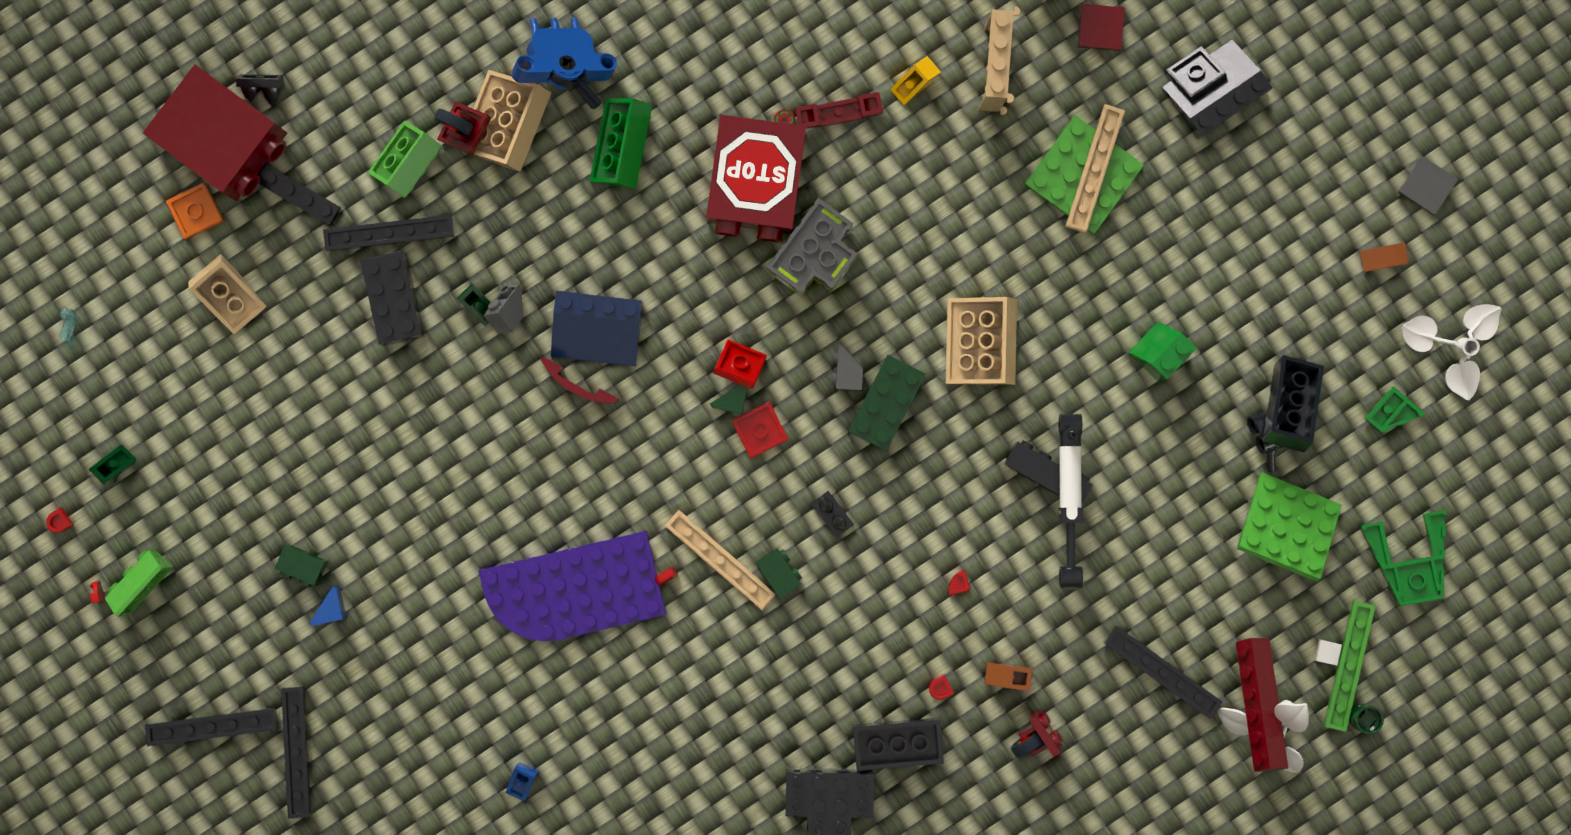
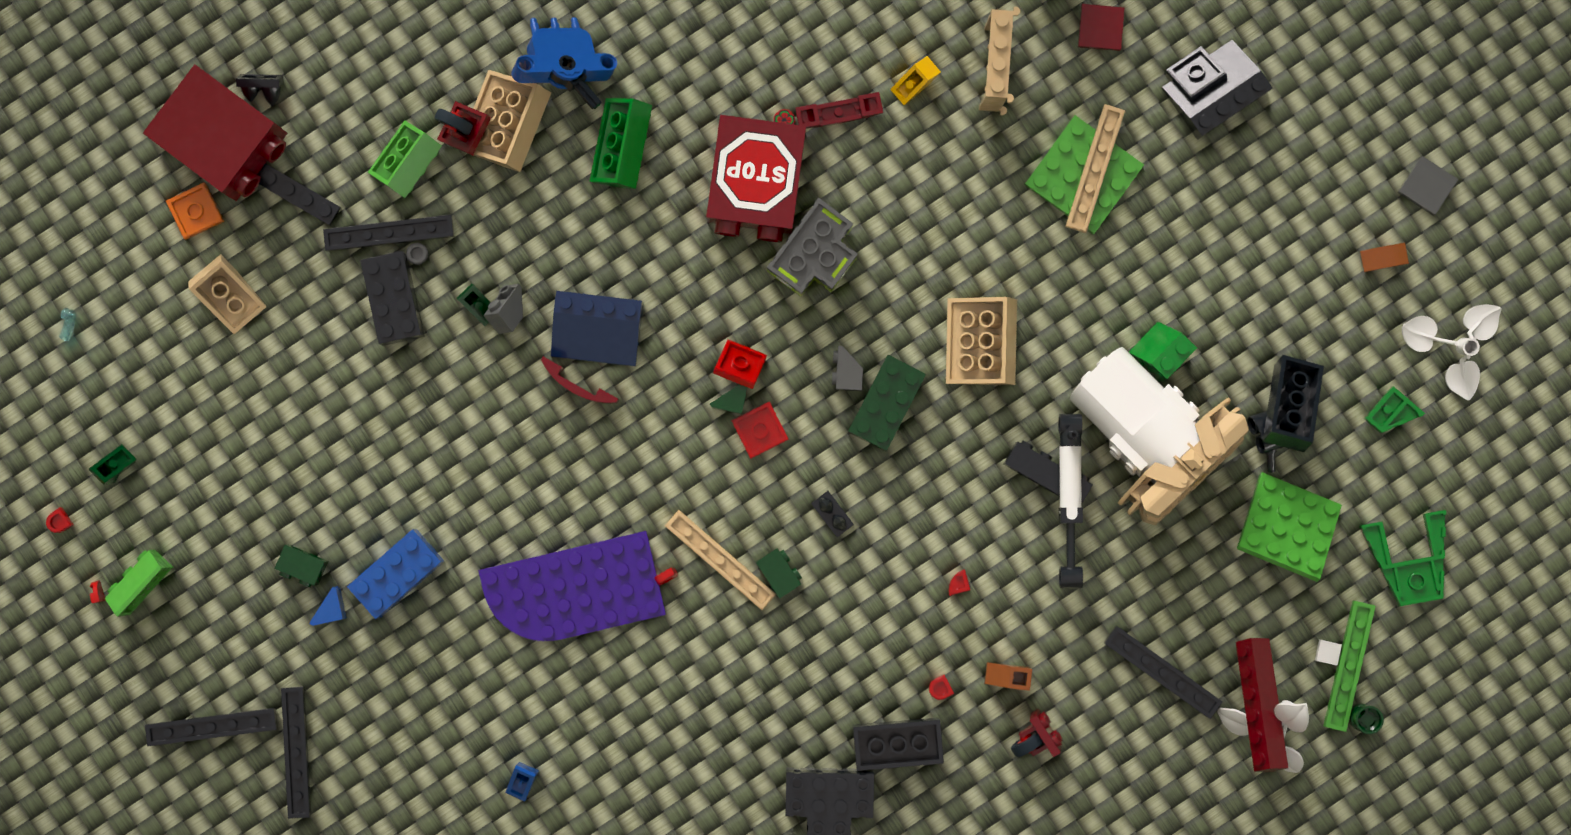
none -> blue brick [347,529,445,619]
none -> dark grey tile [406,243,429,265]
none -> white piece [1070,347,1249,526]

